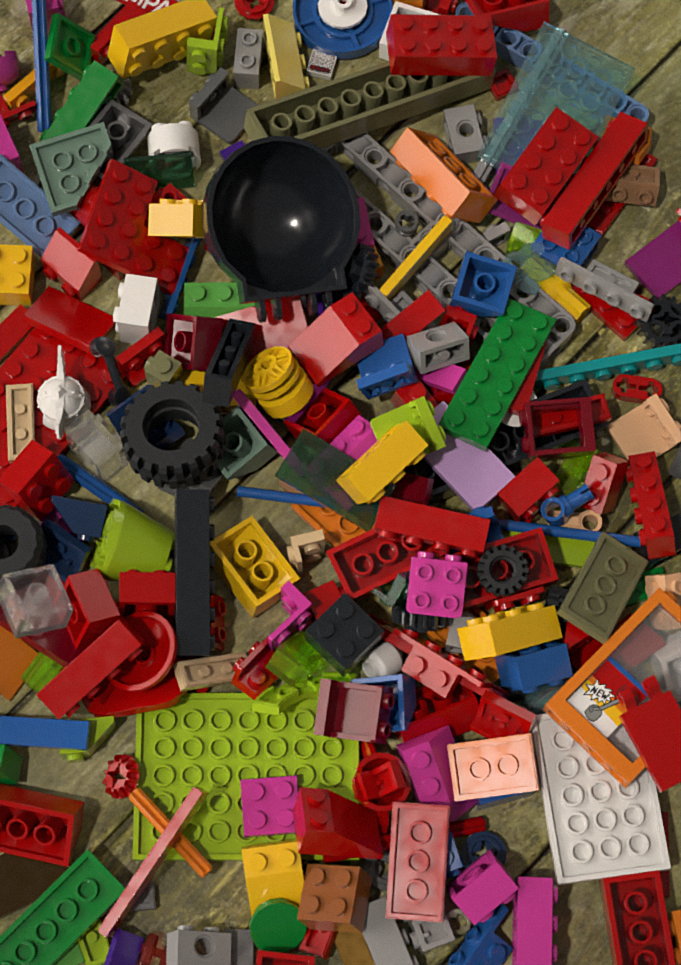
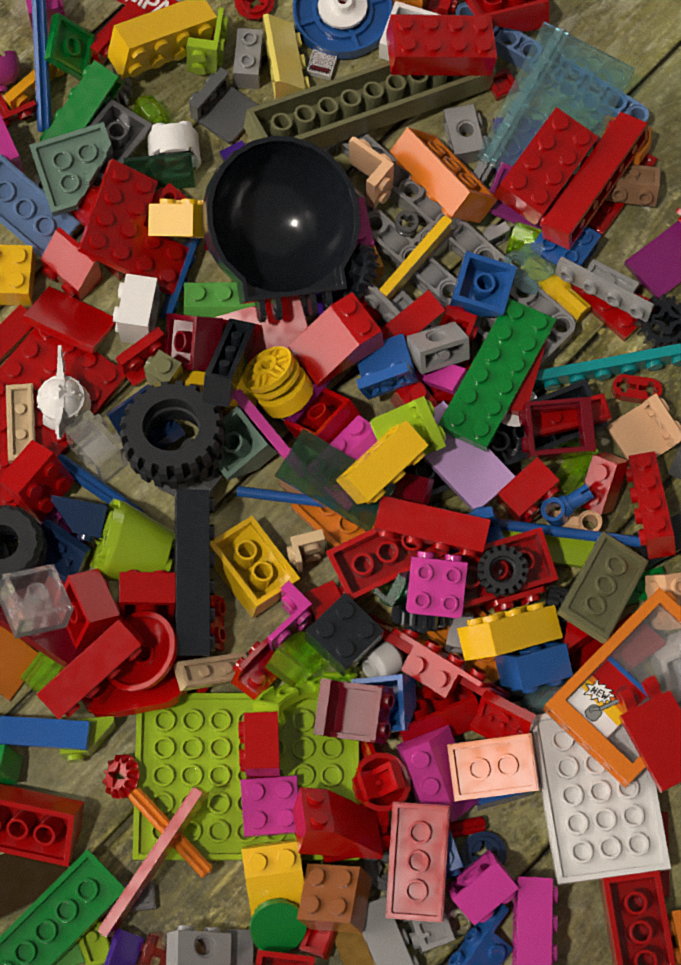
black bar [90,336,132,407] -> none
none -> clear neon green brick [133,95,169,131]
none -> red brick [238,712,280,779]
none -> light nougat bracket [349,136,394,209]

